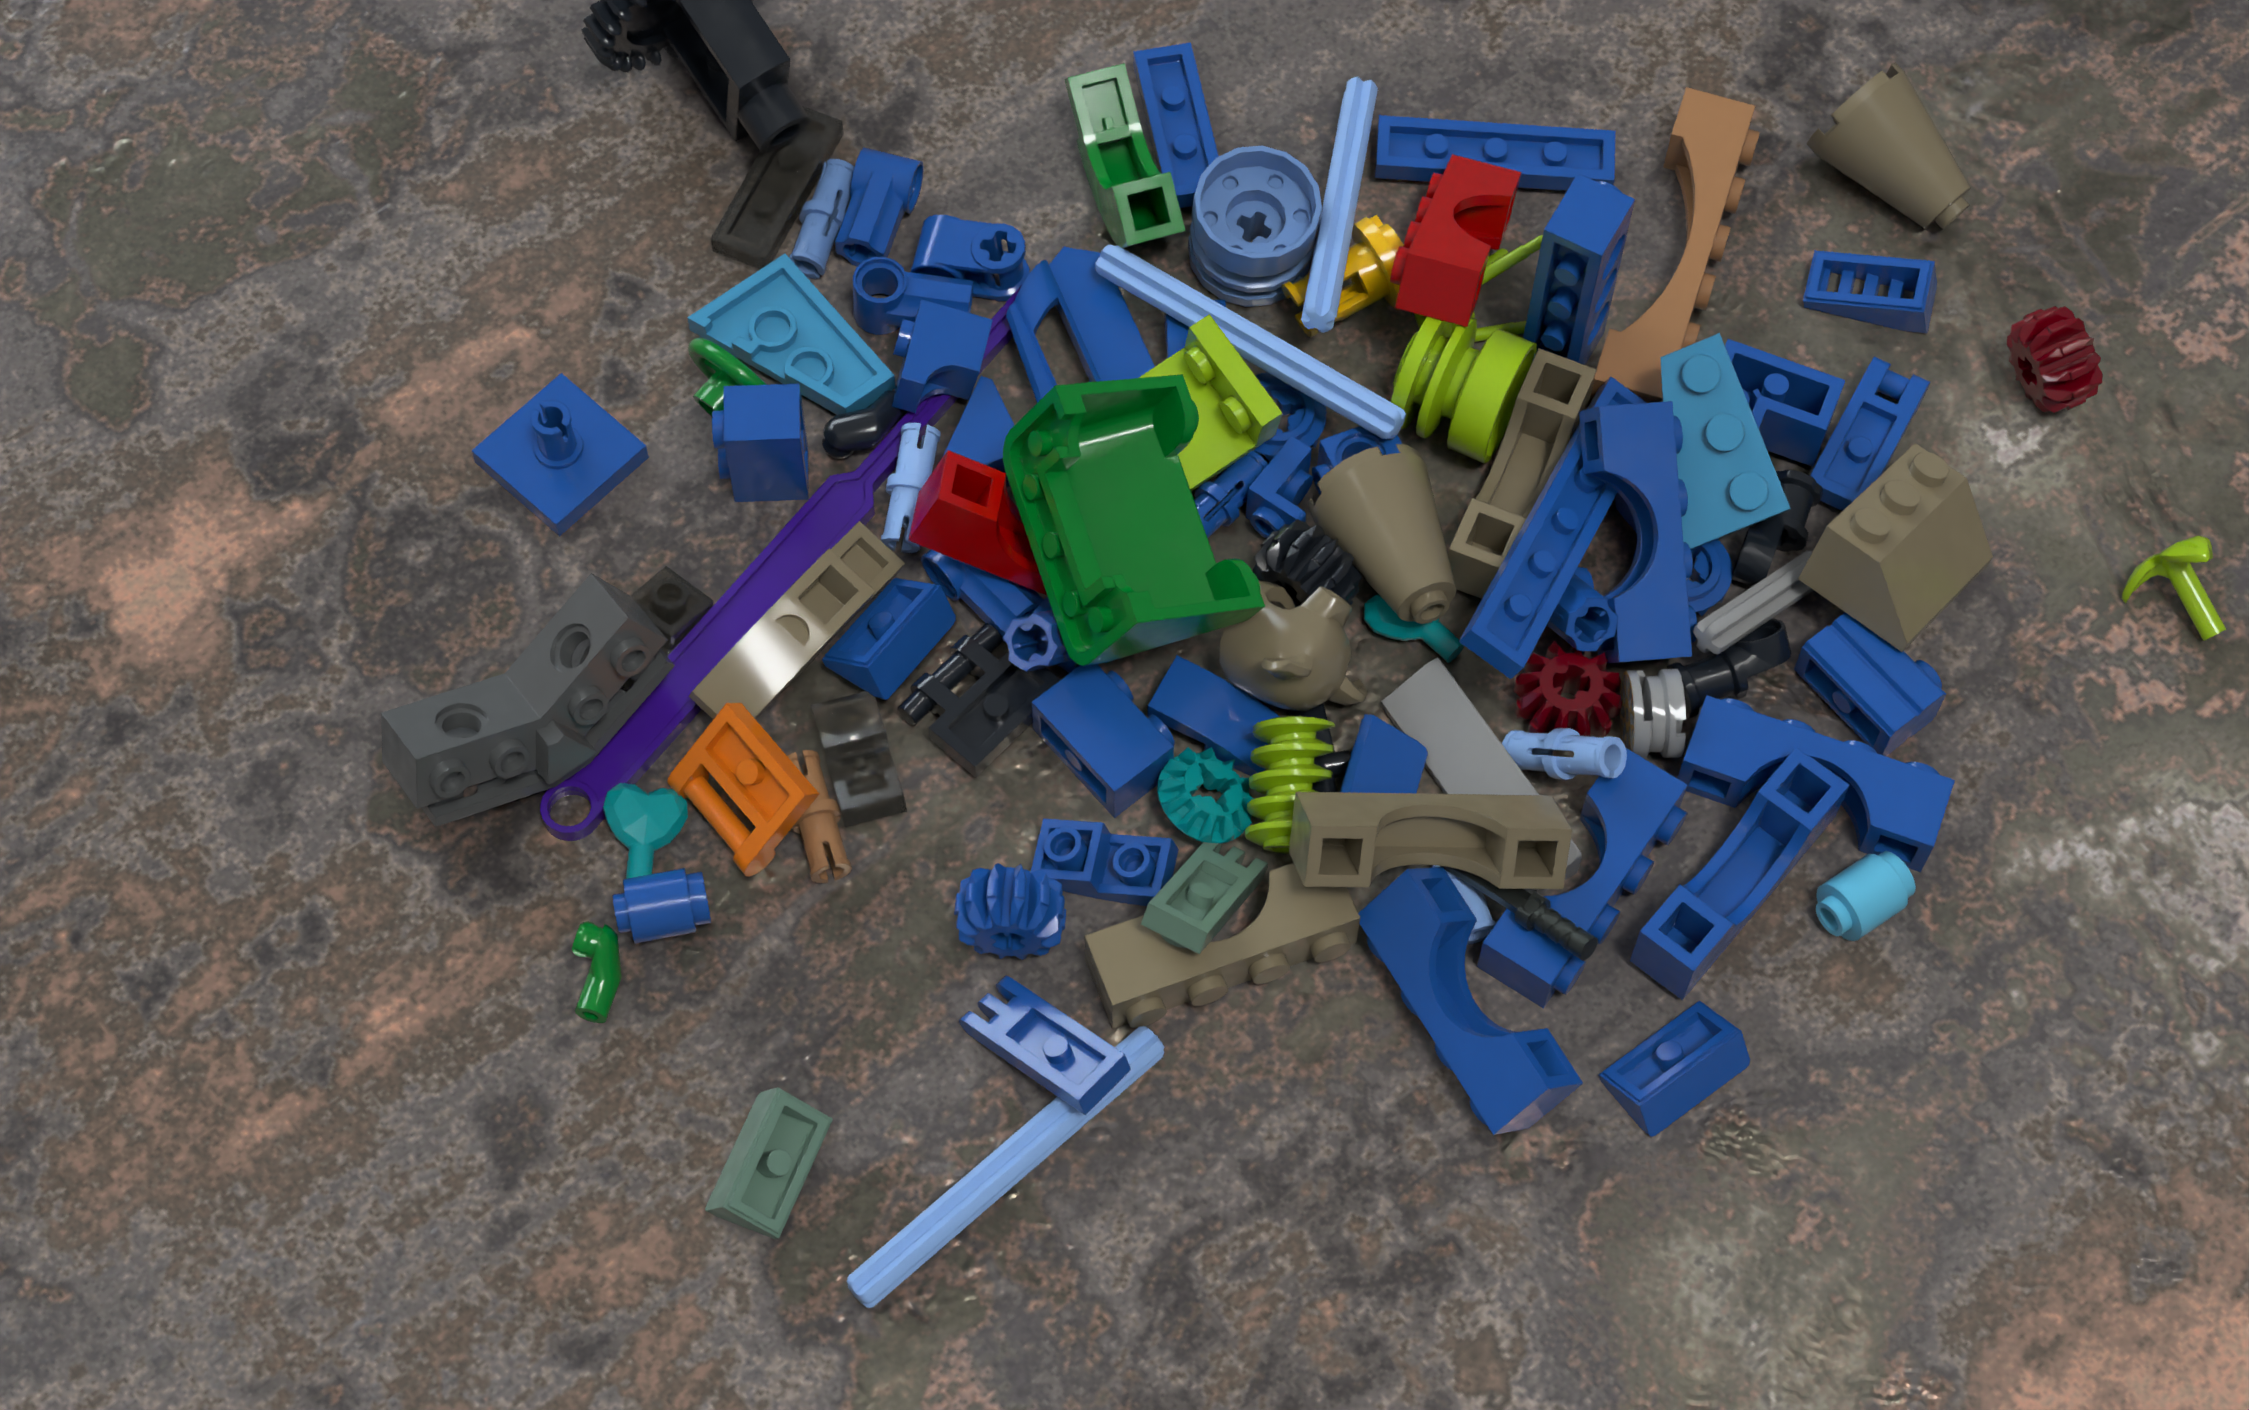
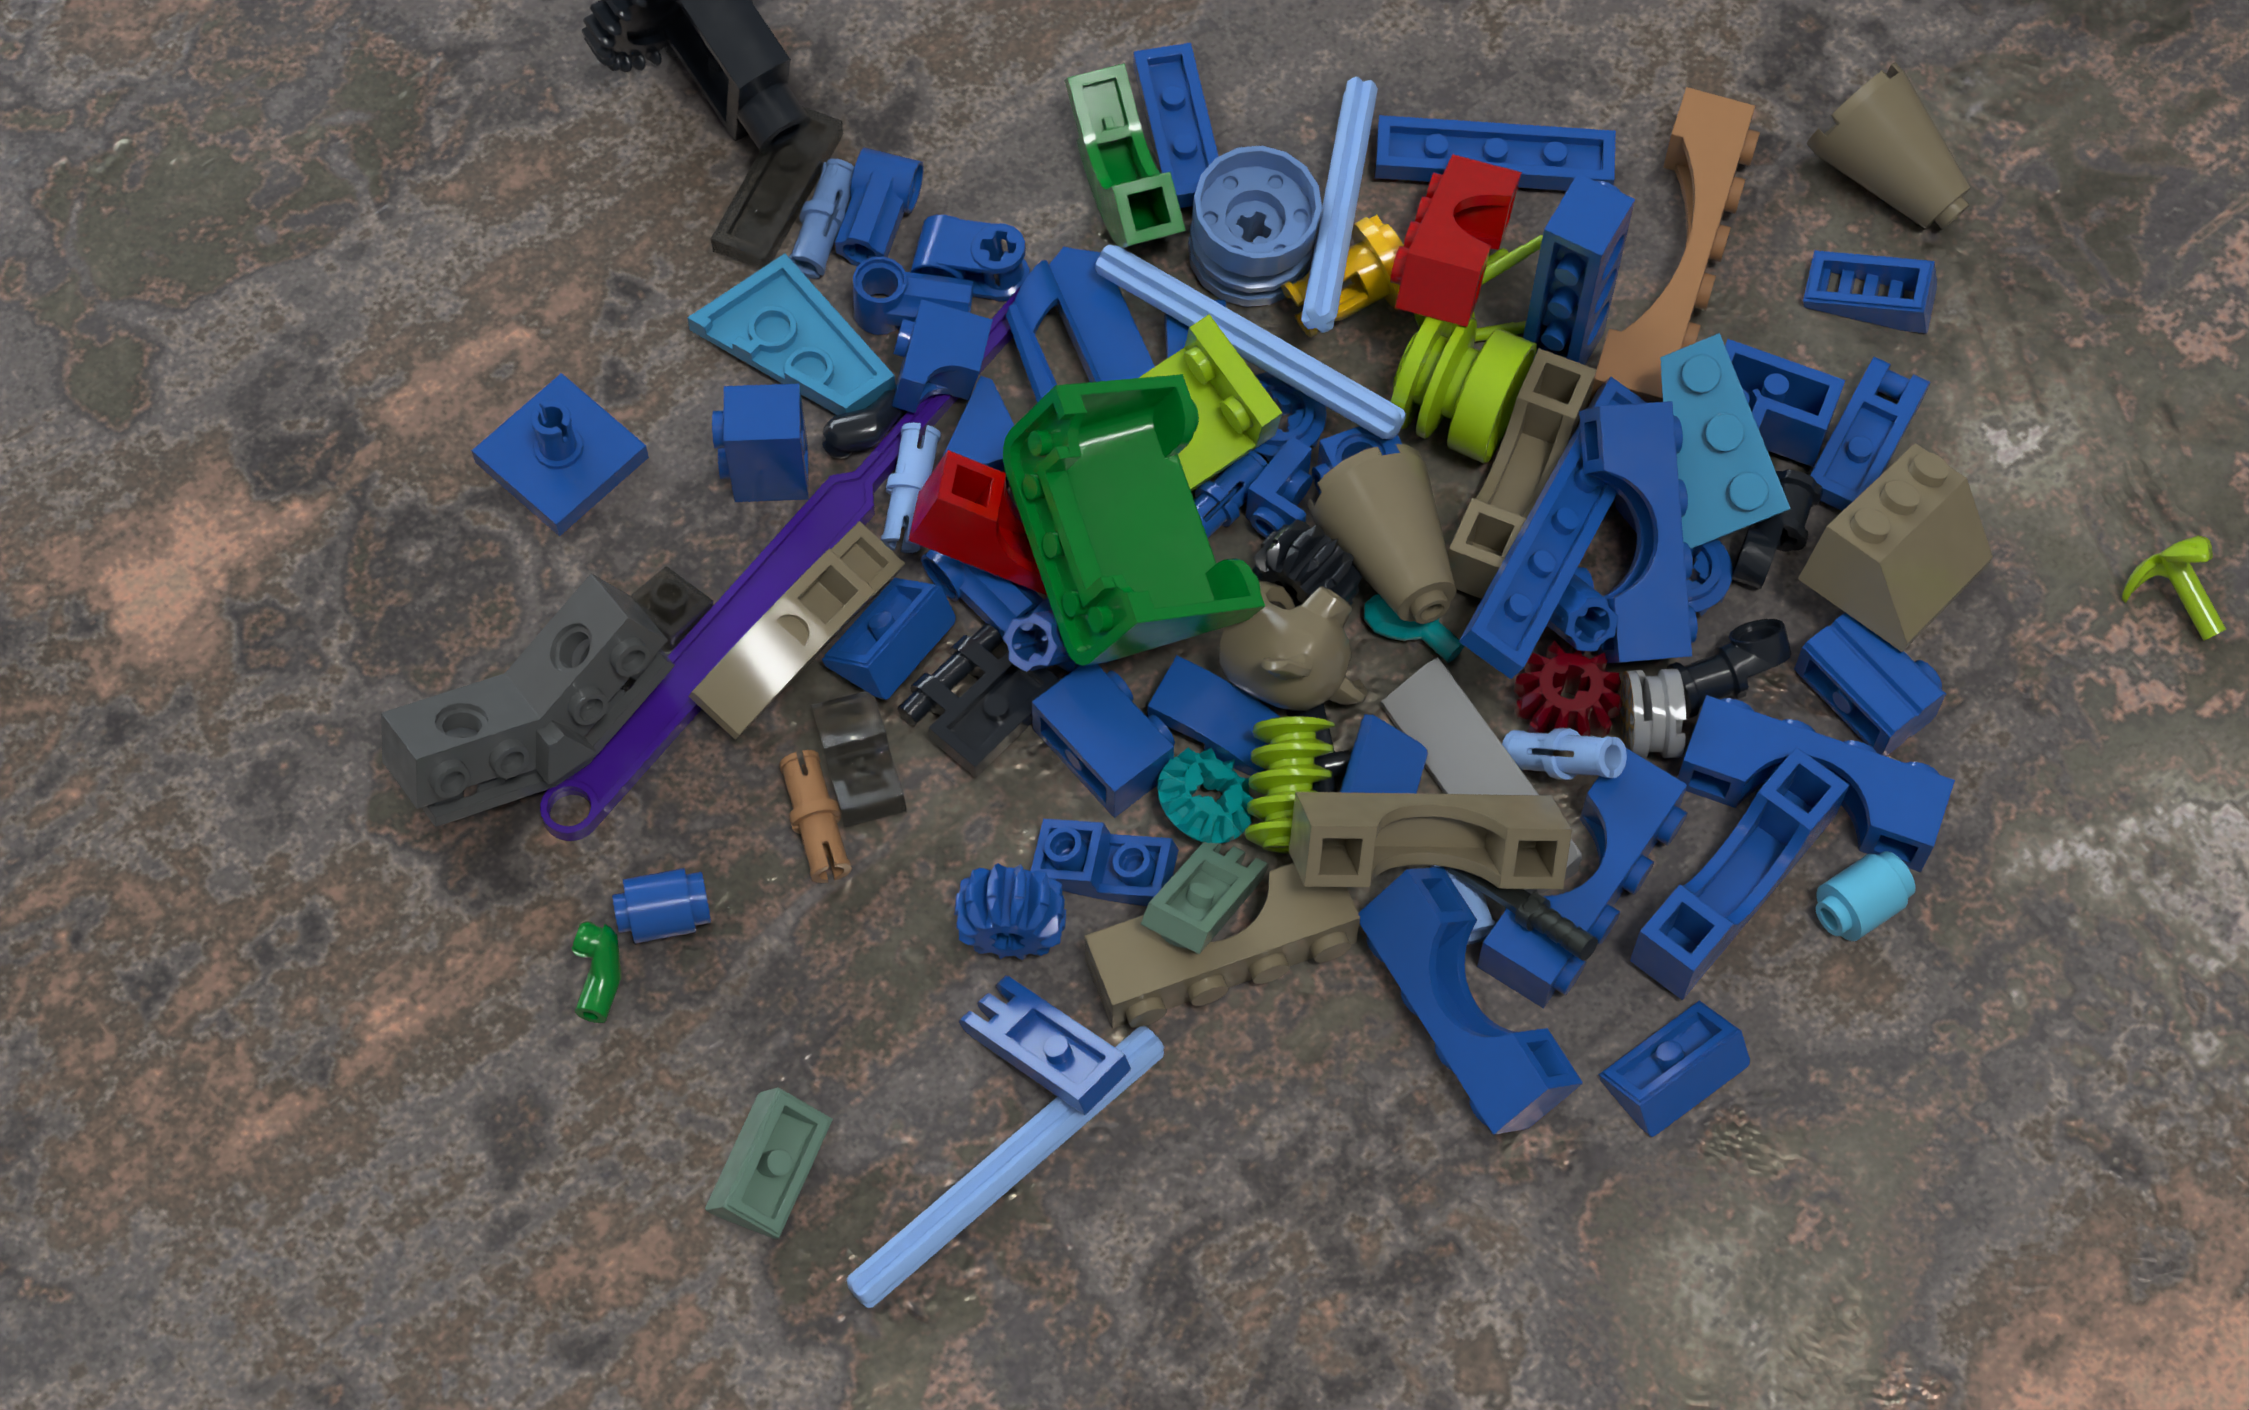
teal rock [603,783,688,879] -> none
orange plate [667,703,819,877] -> none
green piece [688,338,767,417] -> none
light grey axle [1693,550,1814,654] -> none
dark red gear [2007,306,2103,413] -> none

